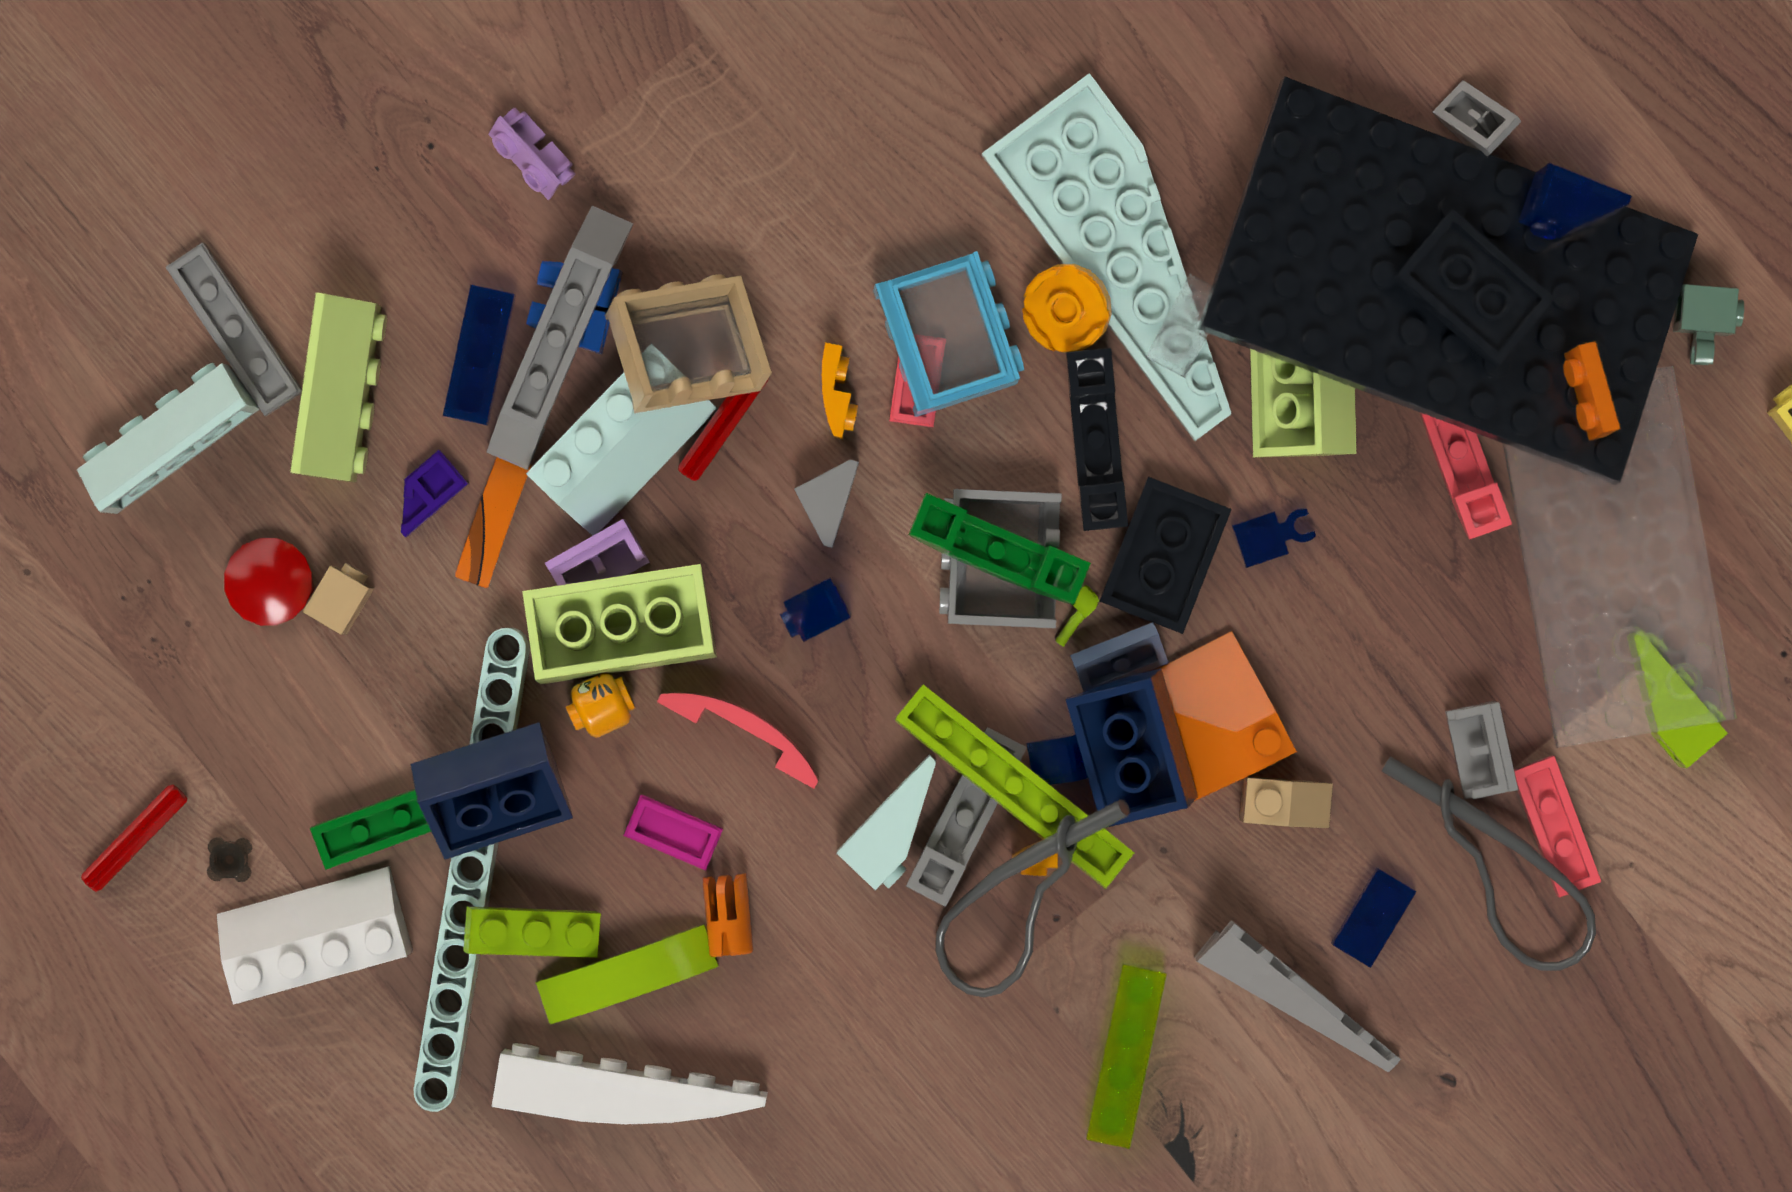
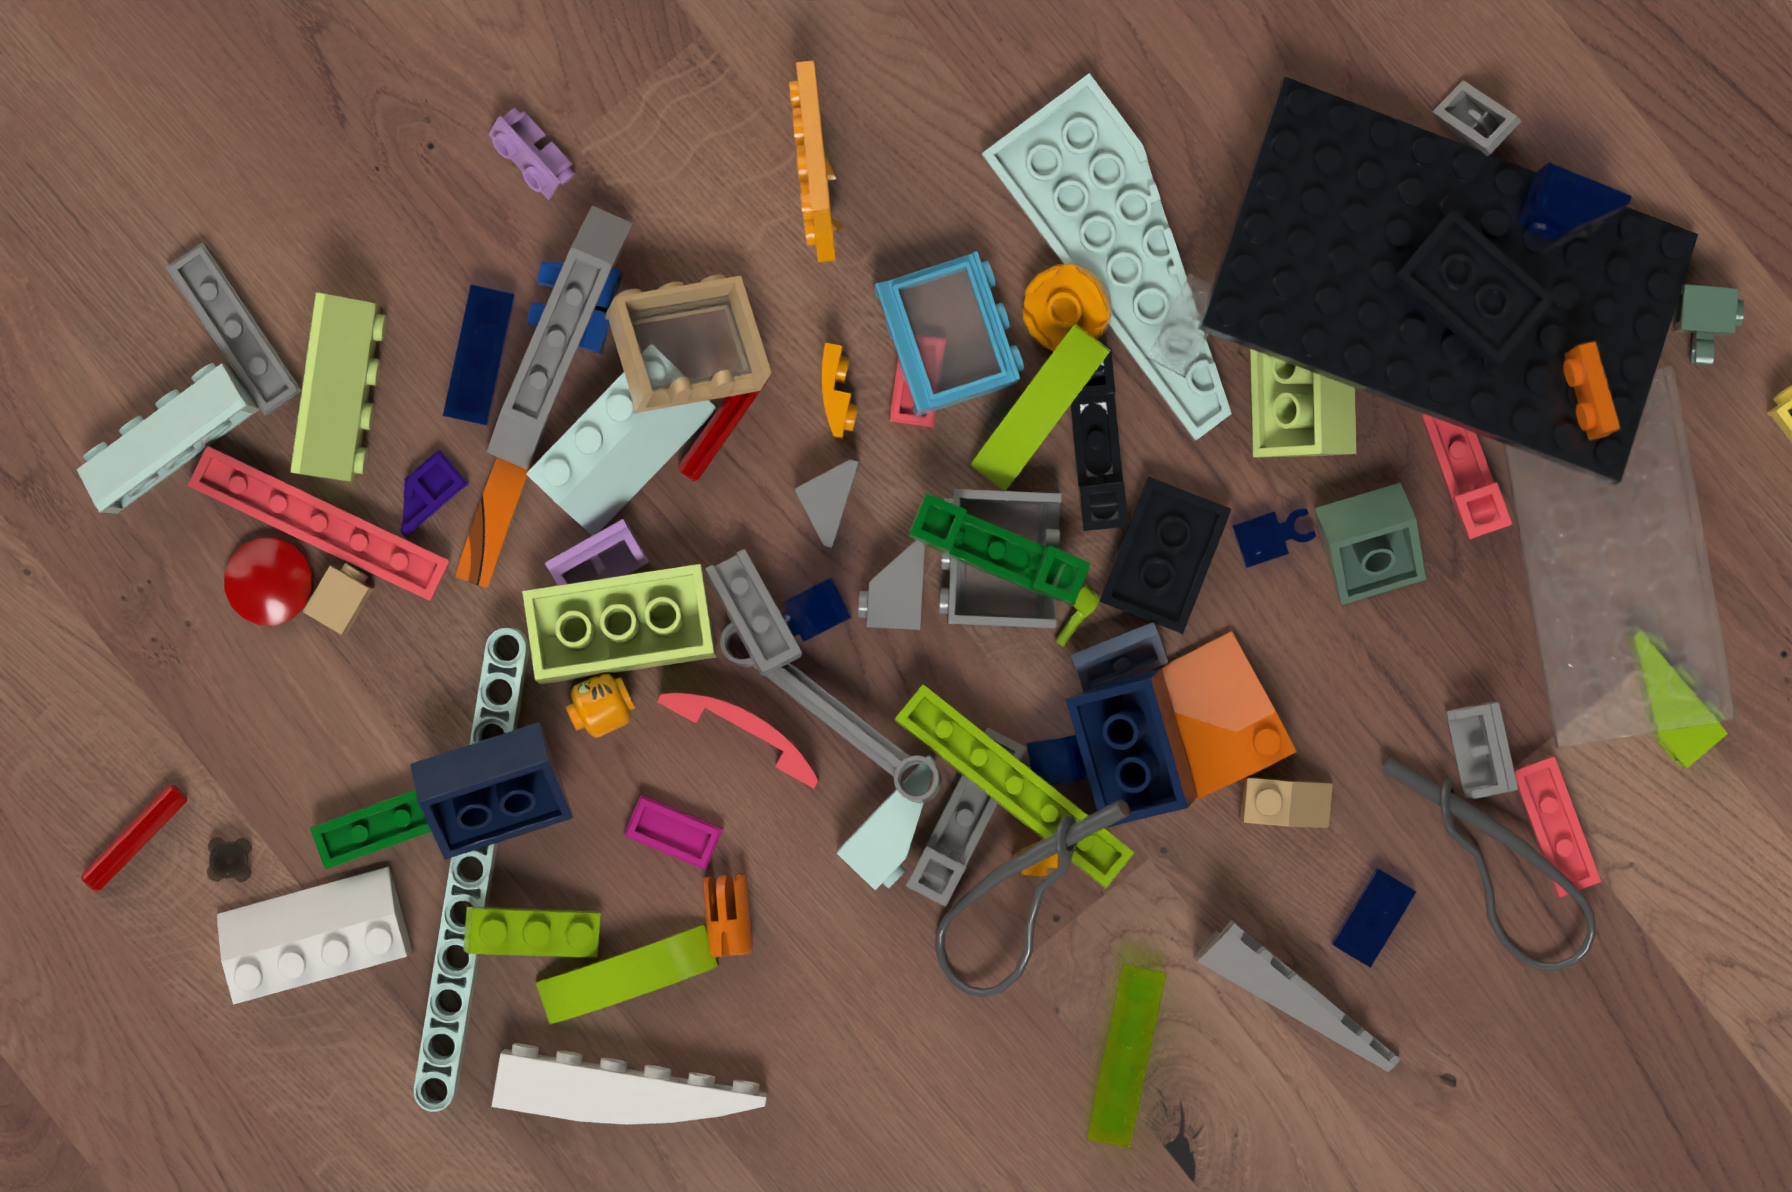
none -> coral plate [188,446,451,601]
none -> light grey hinge [705,549,802,677]
none -> light grey piece [720,622,942,803]
none -> light orange plate [789,60,842,263]
none -> light grey slope [858,540,925,630]
none -> lime slope [970,324,1111,491]
none -> sand green slope [1315,482,1427,605]

